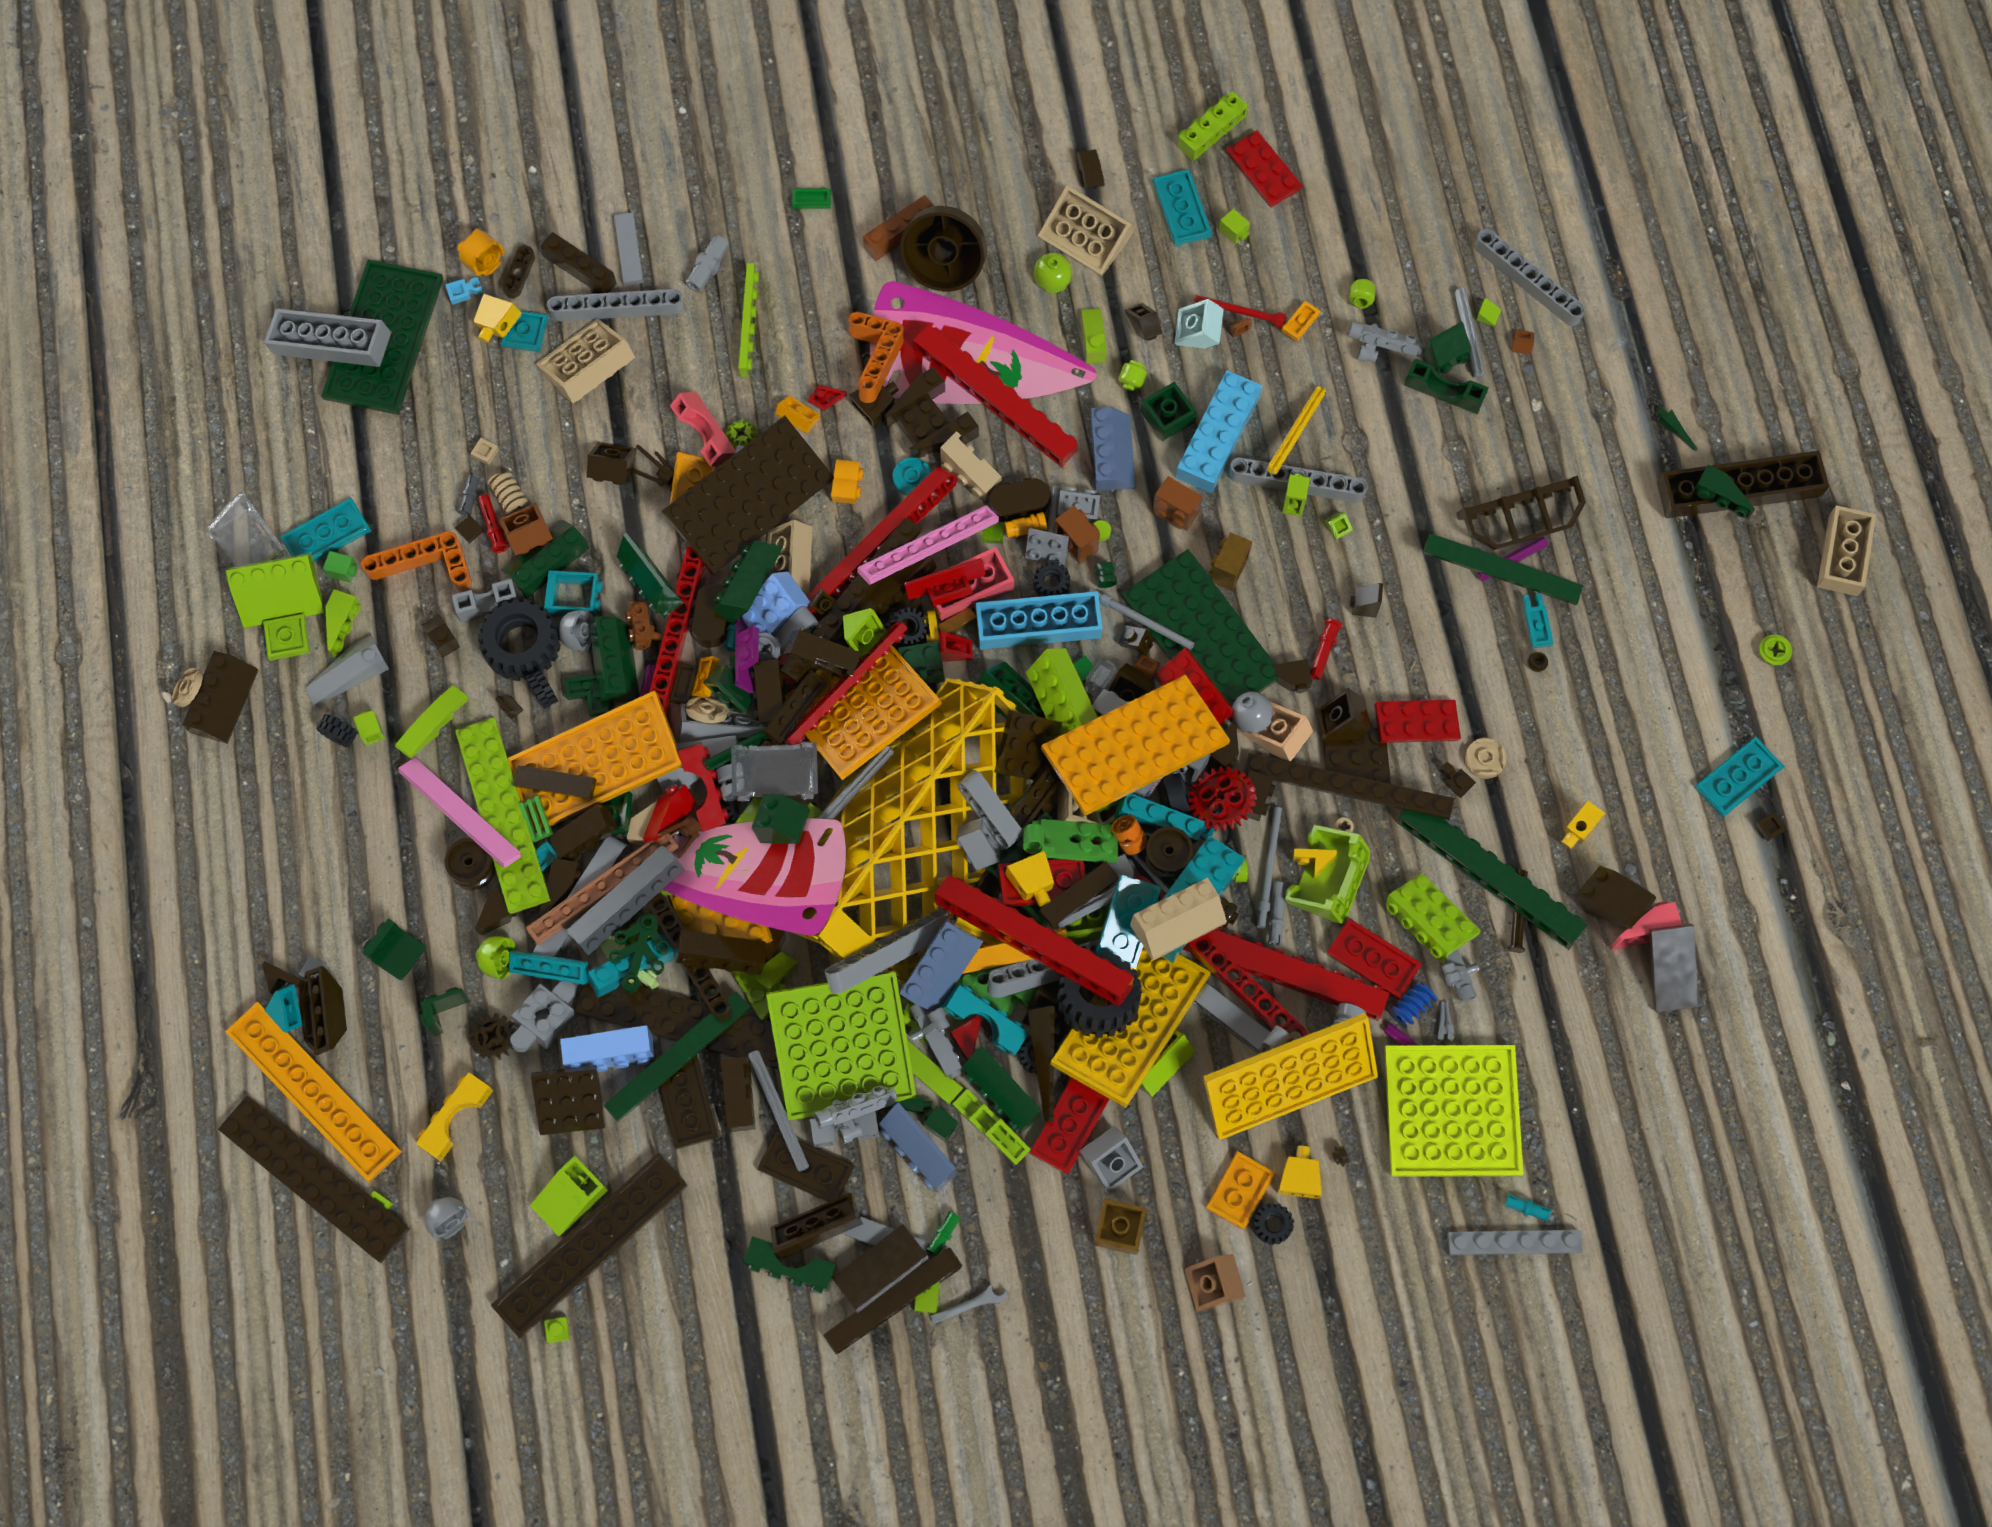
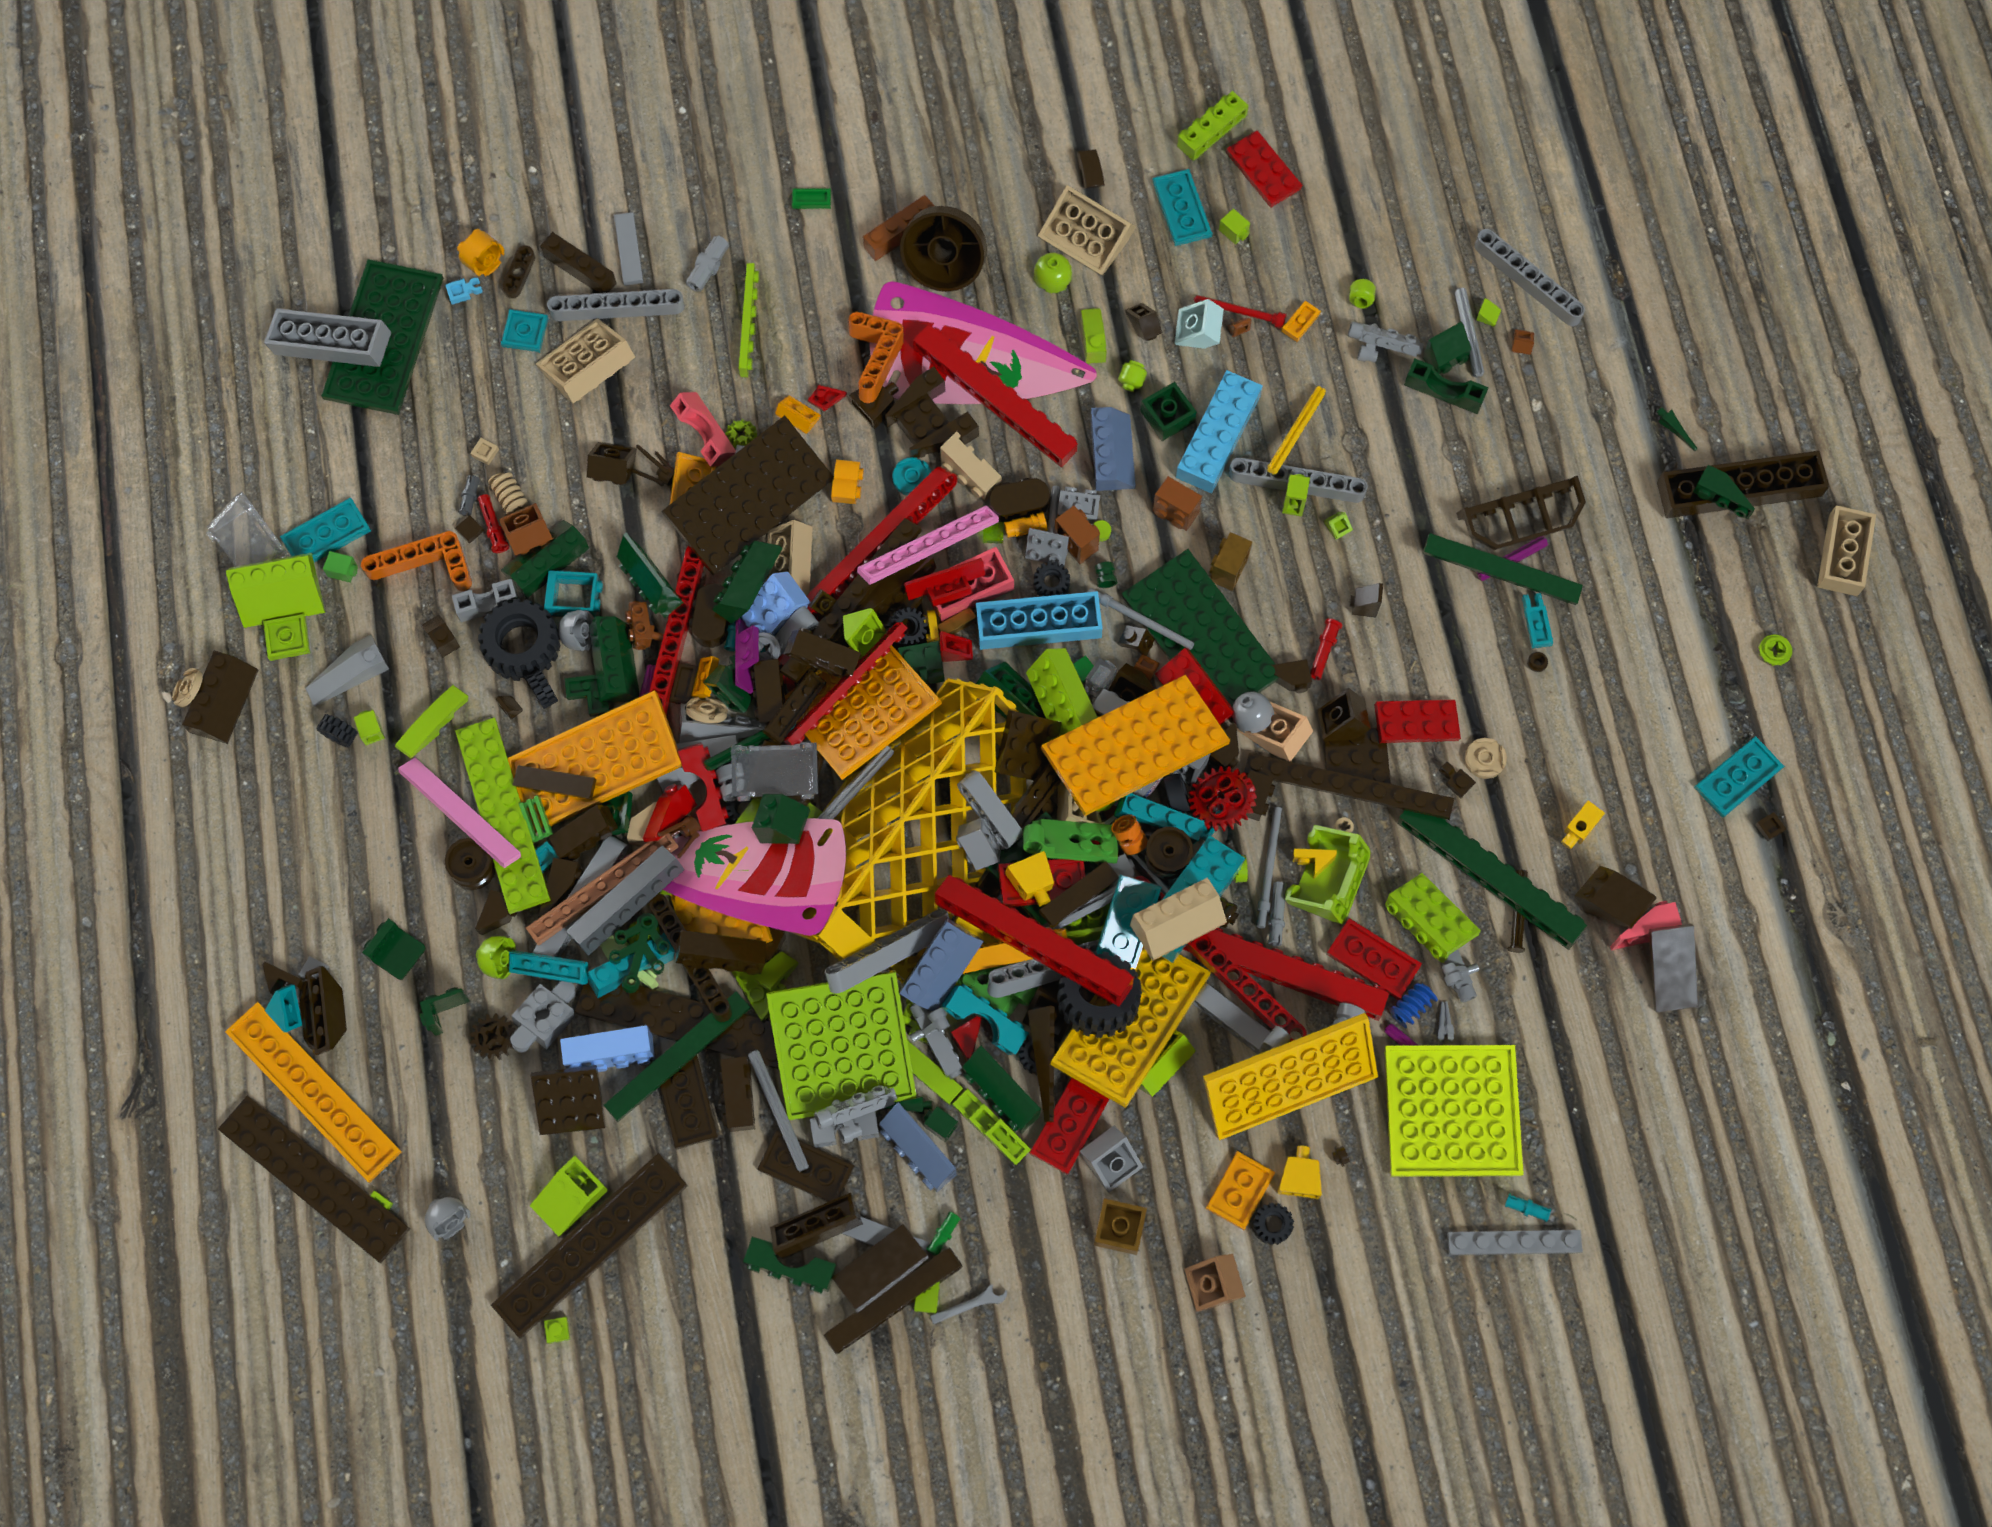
lime slope [325,589,361,658] -> none
yellow arch [416,1072,493,1162] -> none
yellow torso [474,294,522,343] -> none

